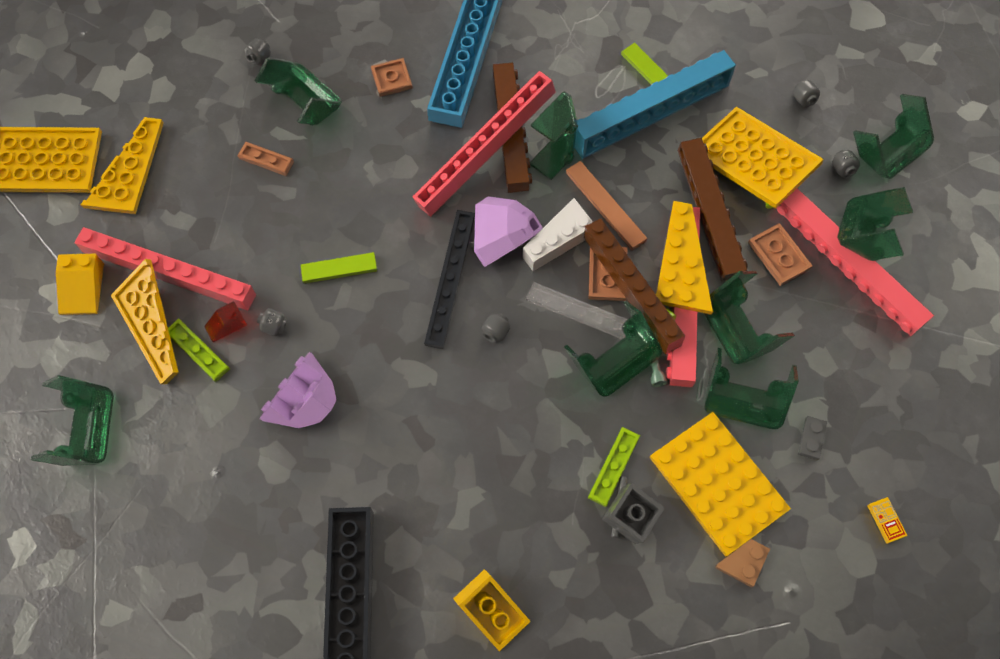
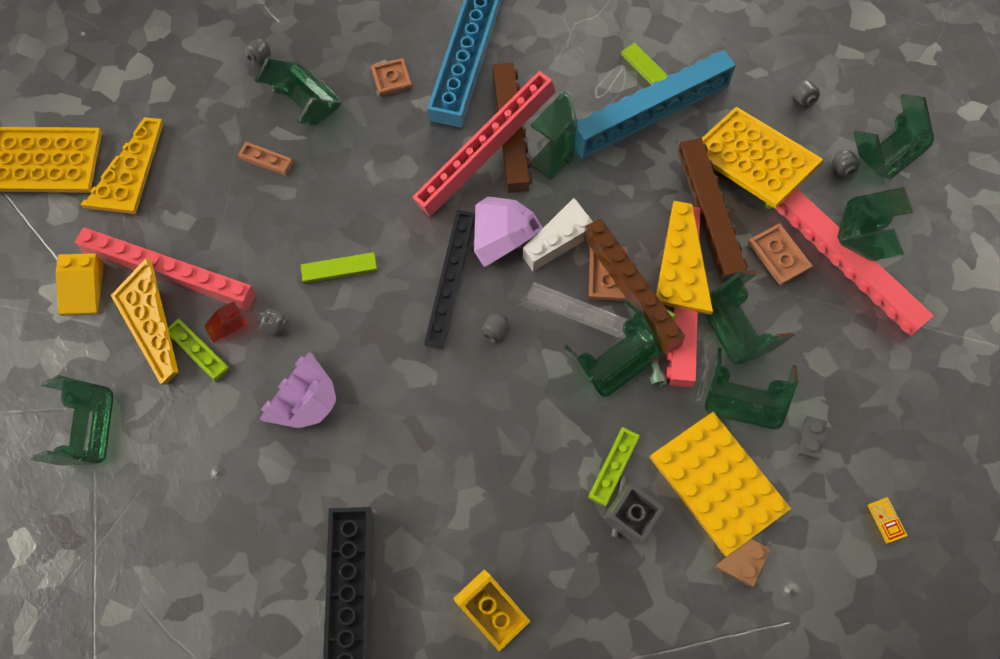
nougat tile [566,161,647,250] -> none

